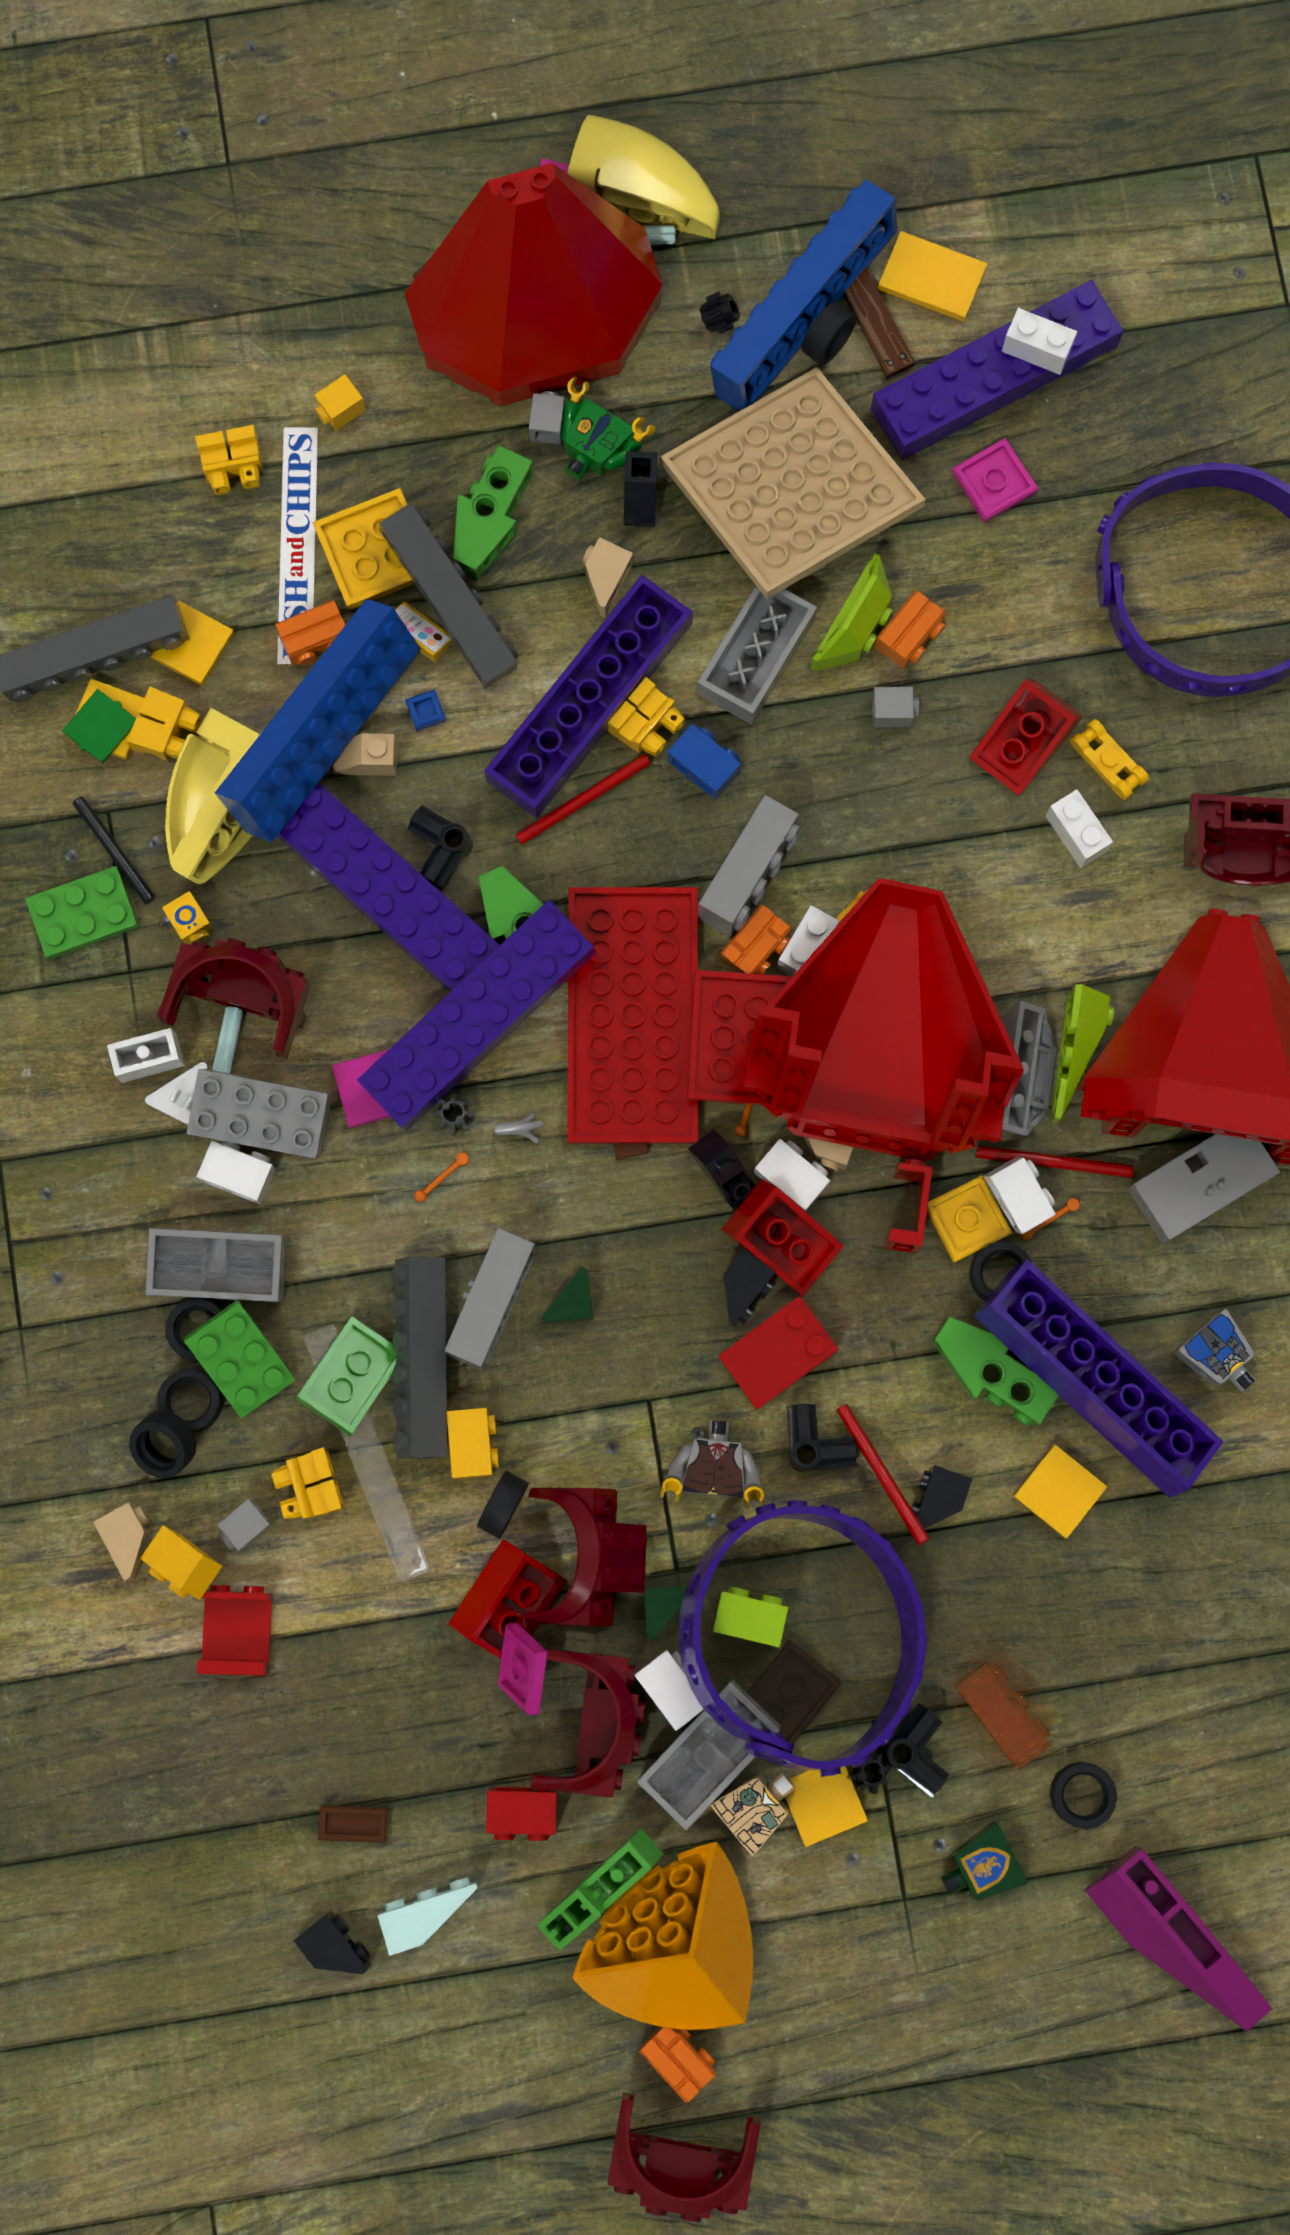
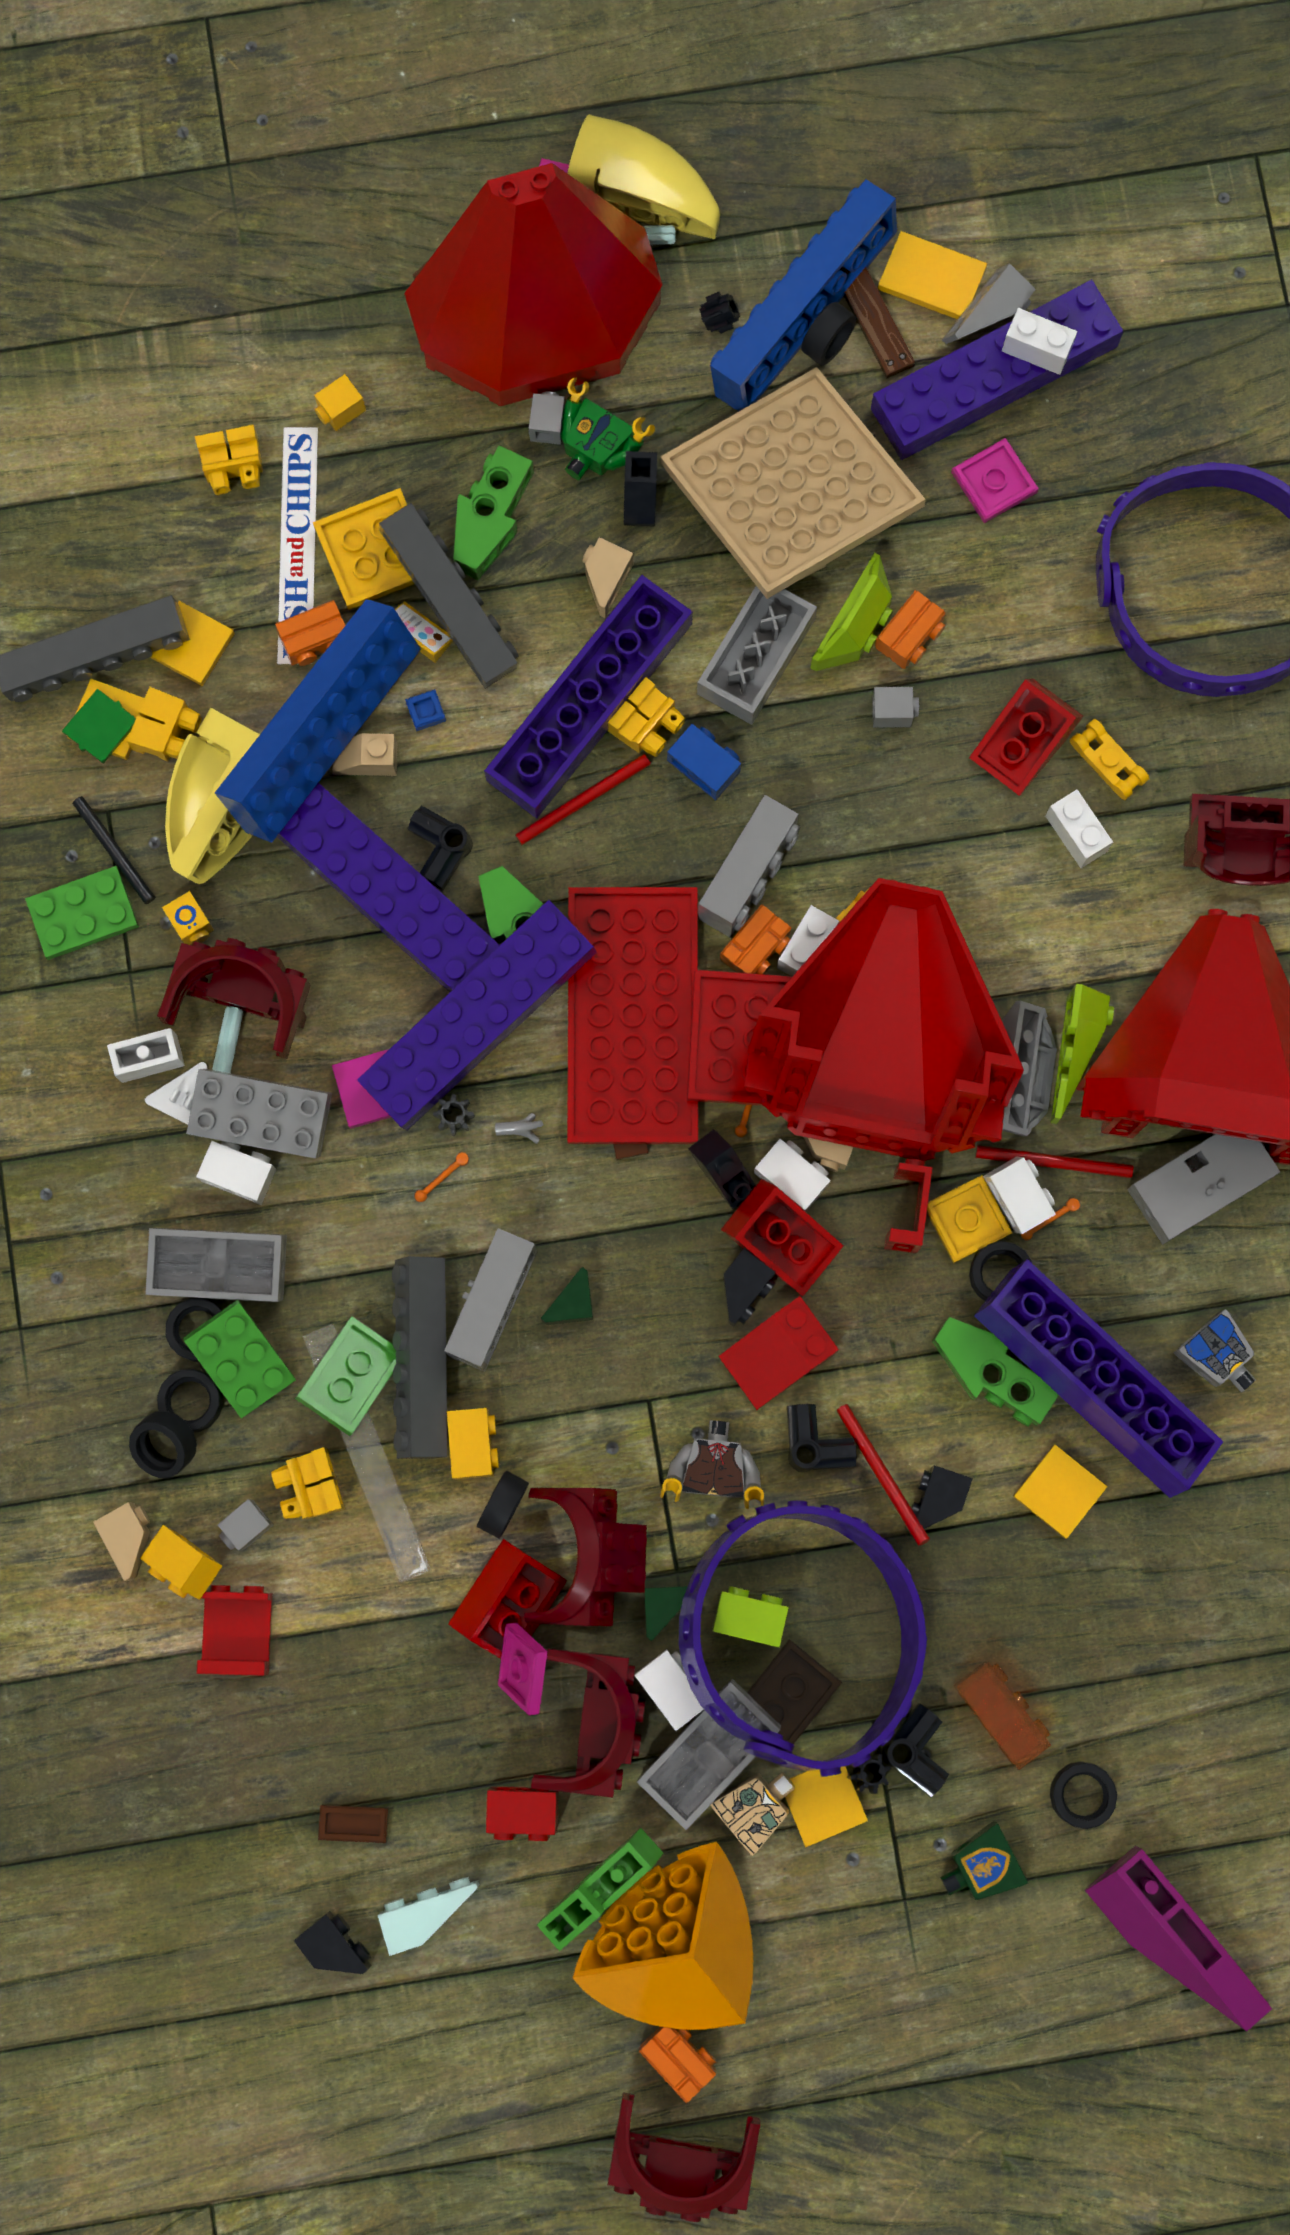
none -> light grey slope [942,263,1036,344]

